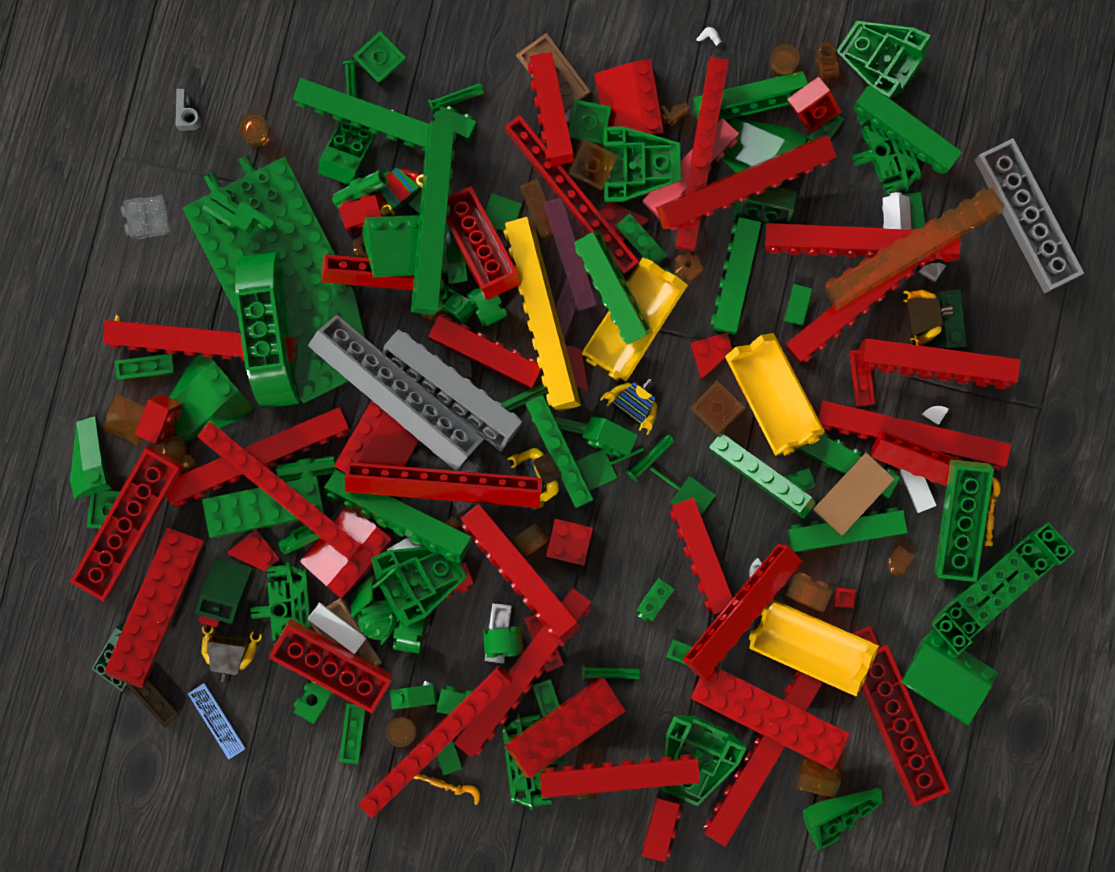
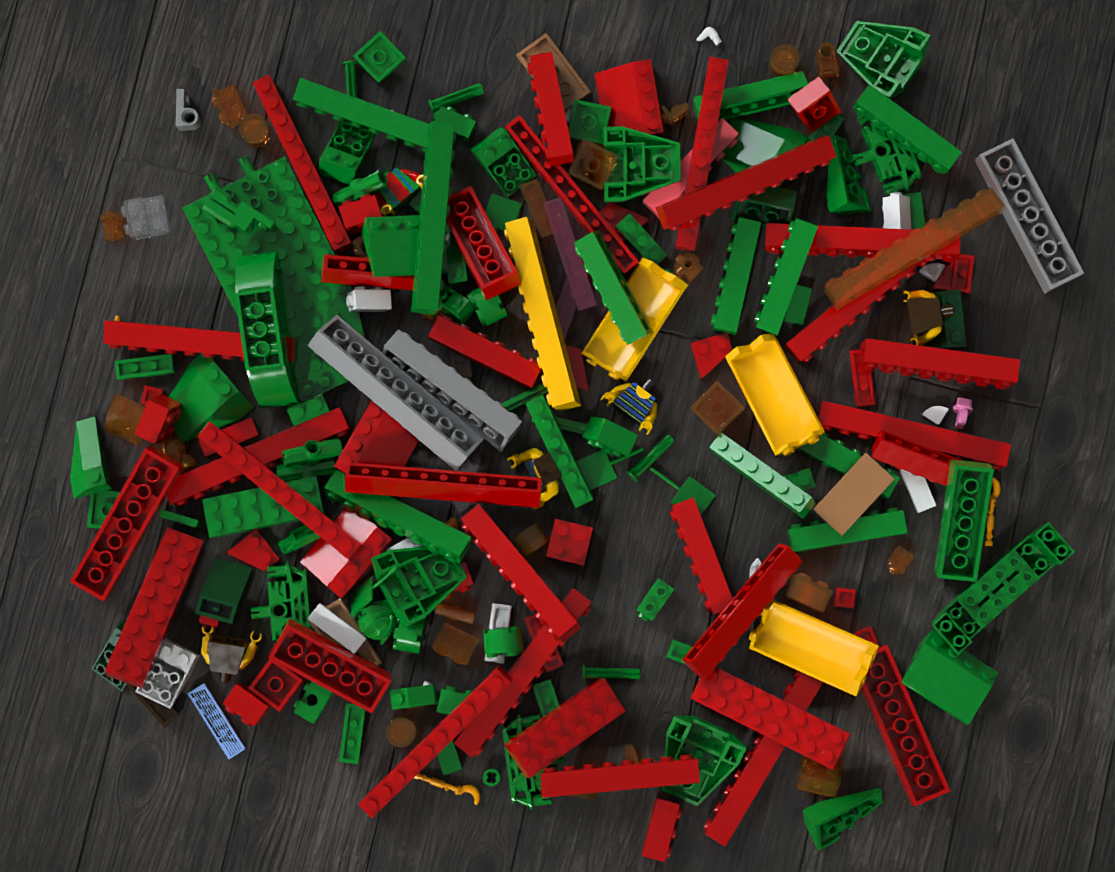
none -> clear orange bracket [100,211,125,241]
none -> white slope [135,638,200,709]
none -> red tile [140,385,165,405]
none -> green tile [160,509,202,528]
none -> red tile [198,417,260,457]
none -> clear orange bracket [211,84,250,128]
none -> red brick [222,683,272,727]
none -> red brick [248,659,306,712]
none -> red brick [252,75,353,255]
none -> green piece [282,438,343,467]
none -> green brick [286,393,331,426]
none -> white brick [346,287,392,312]
none -> clear orange bracket [432,622,479,665]
none -> clear orange pin [435,603,475,624]
none -> green slope [470,127,537,198]
none -> green bush [483,768,501,787]
none -> clear orange bracket [623,742,640,763]
none -> green brick [754,218,818,335]
none -> green wedge [826,135,871,216]
none -> red wing [932,254,975,294]
none -> bright pink piece [953,398,973,429]

